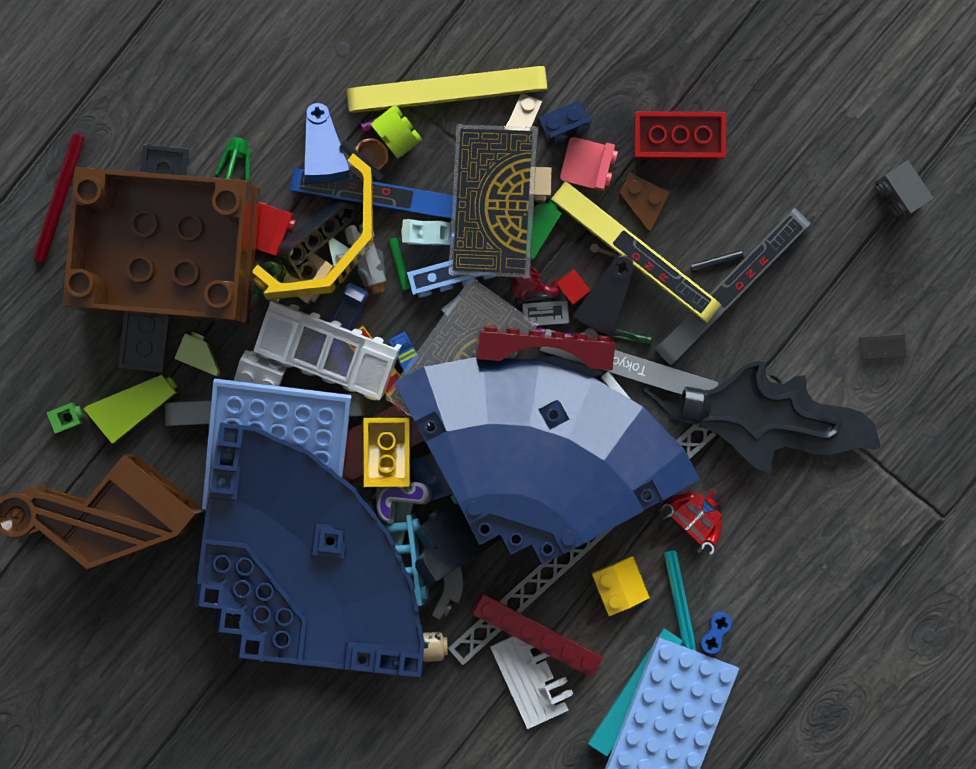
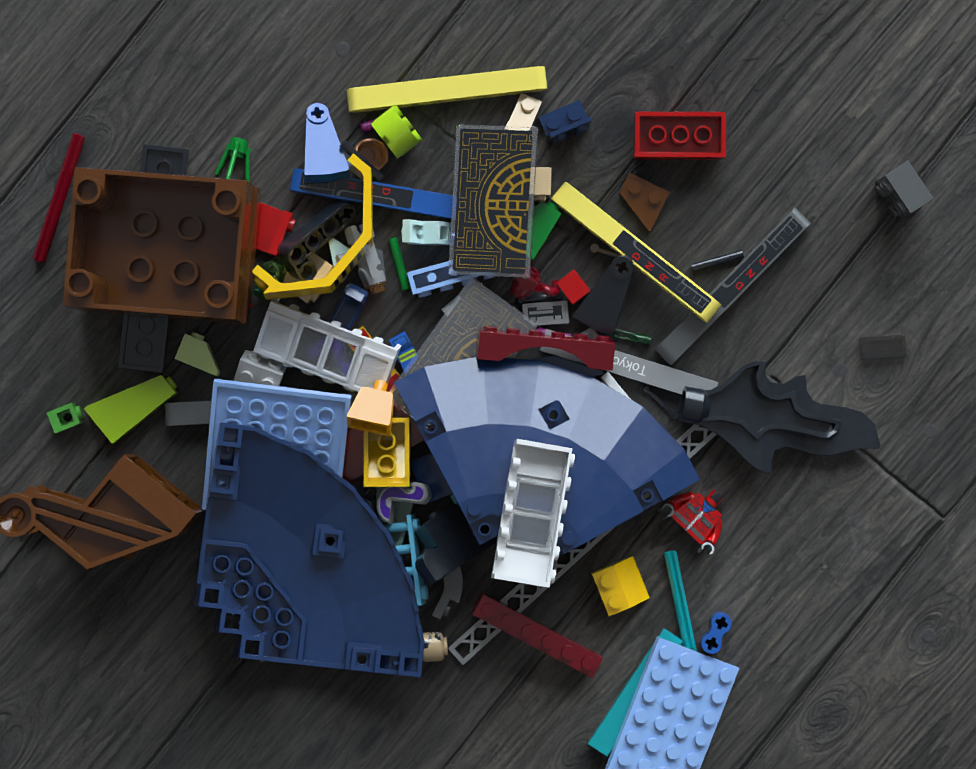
white hinge [490,636,573,729] -> none
coral bracket [560,137,618,191] -> none
none -> torso [347,380,394,436]
none -> white window [491,439,575,588]

